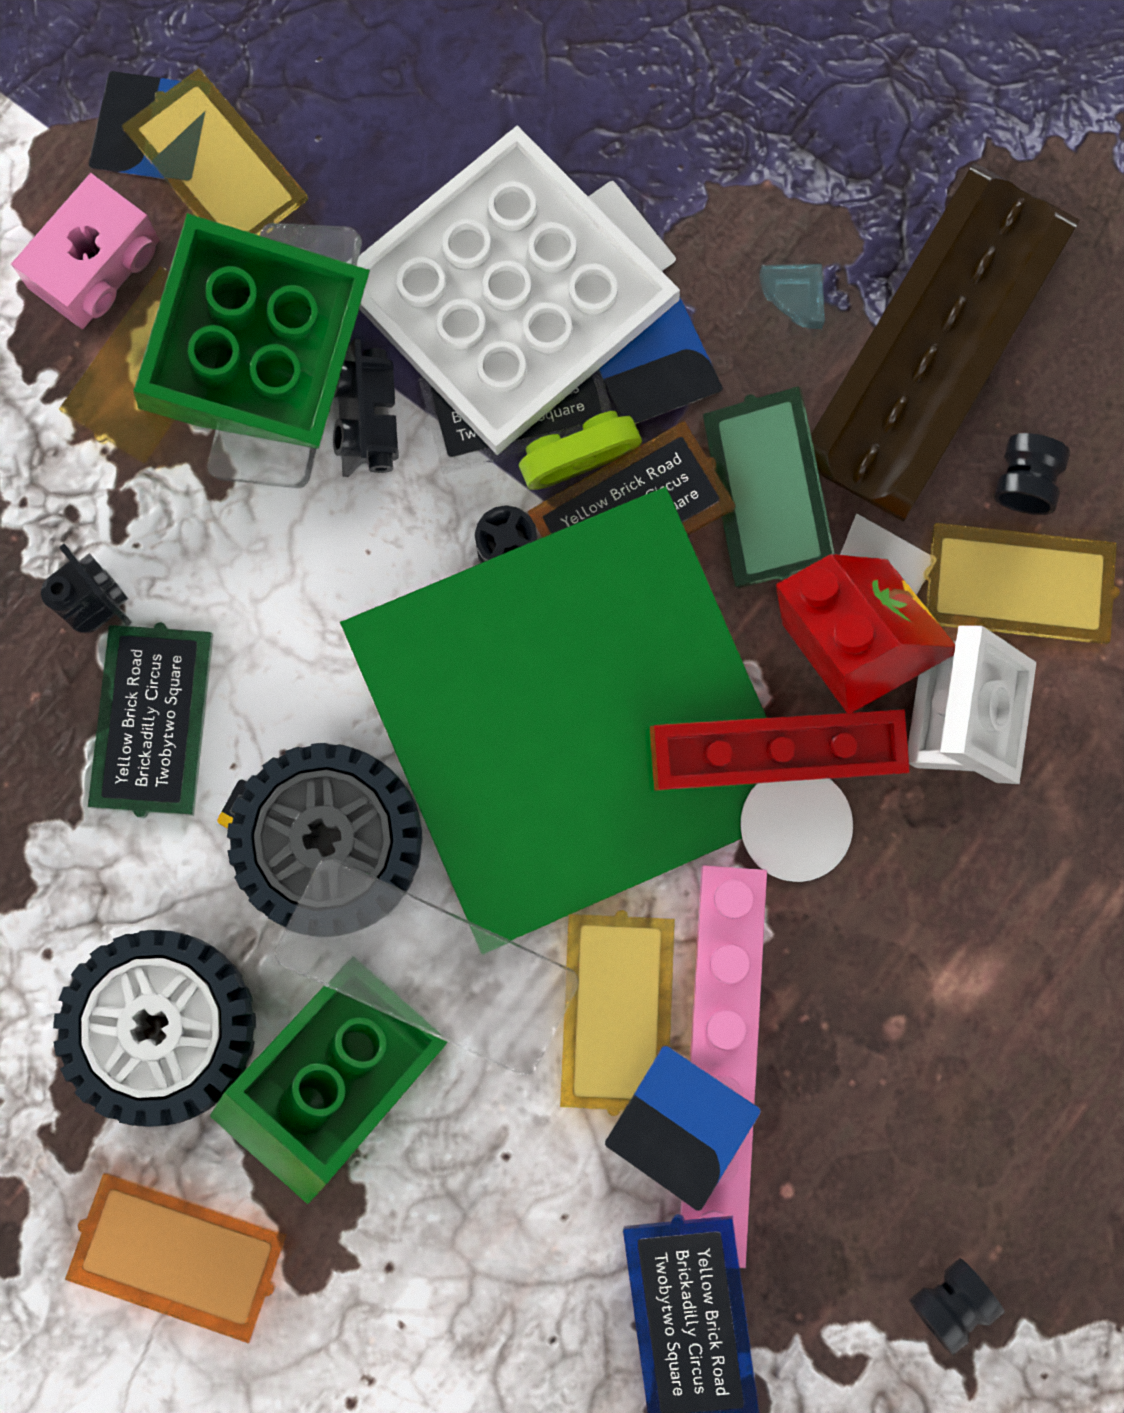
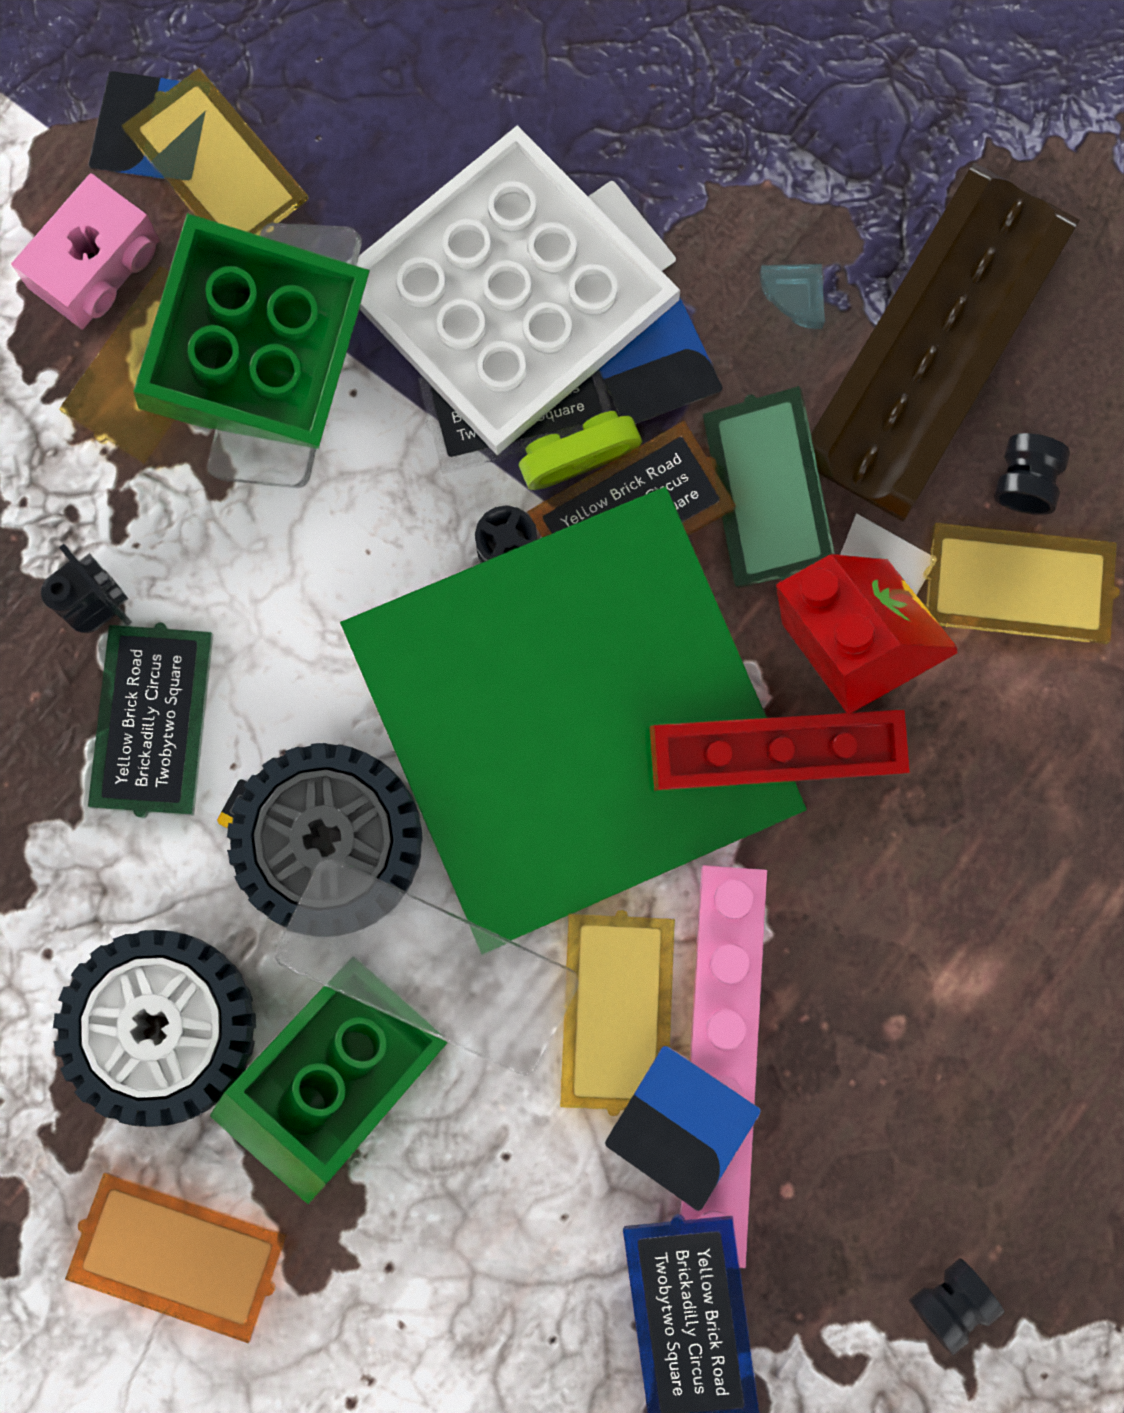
black hinge [333,339,399,477] -> none
white sticker [740,779,853,882] -> none
white bracket [908,626,1037,784] -> none

